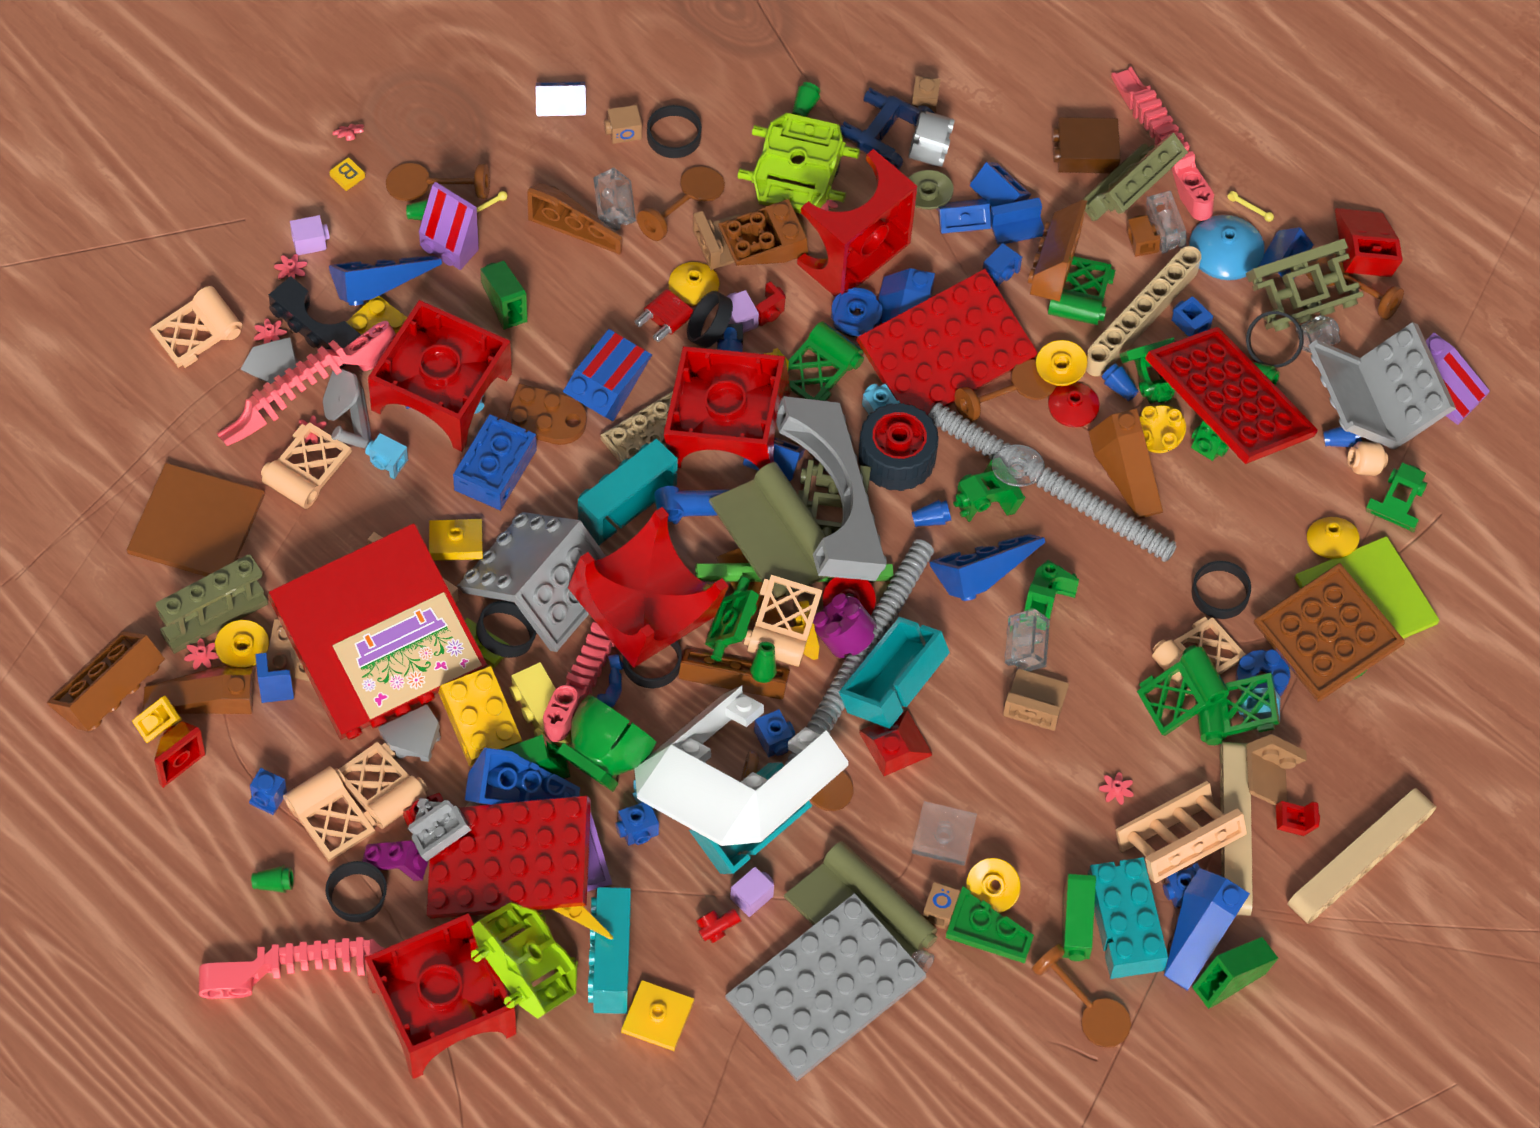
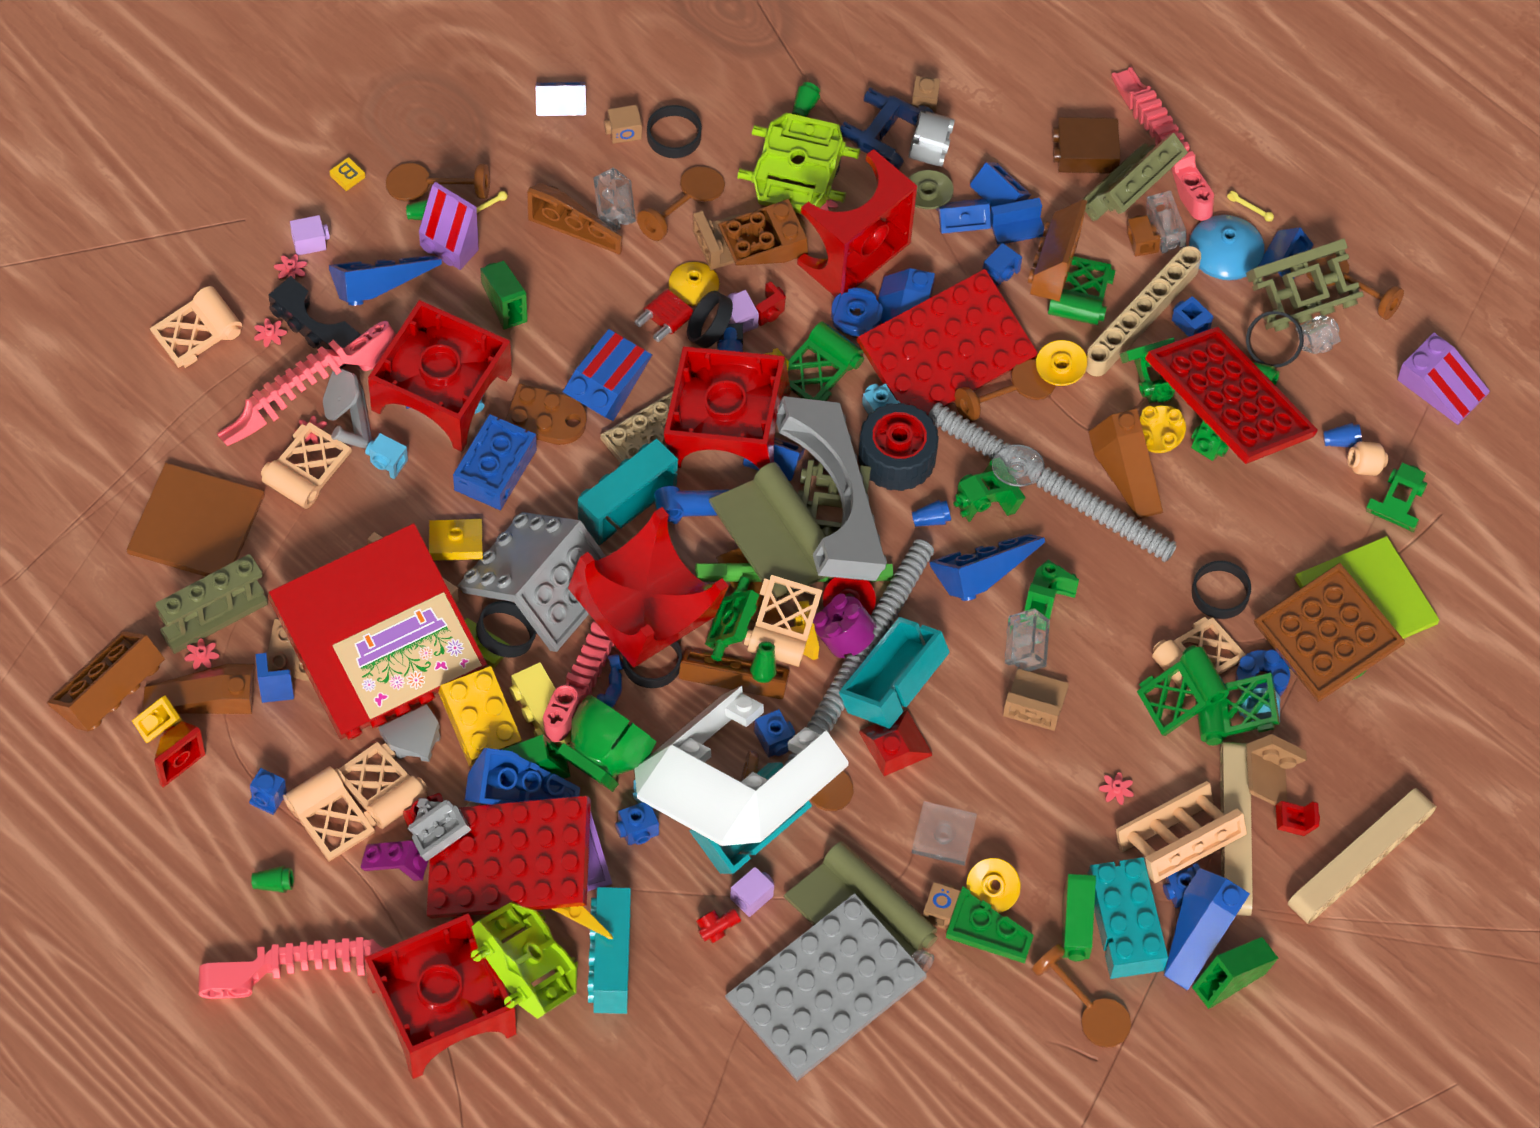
yellow dish [215,620,269,668] -> none
light grey slope [241,337,298,384] -> none
black tyre [325,861,387,922] -> none
coral plant [333,123,364,141] -> none
yellow plate [346,296,407,335] -> none
yellow plate [622,980,694,1051] -> none
red dish [1048,382,1100,427] -> none
blue cone [1101,363,1139,401] -> none
yellow dish [1307,517,1359,558] -> none
light grey bracket [1308,322,1456,450] -> none
red slope [1335,208,1403,277] -> none

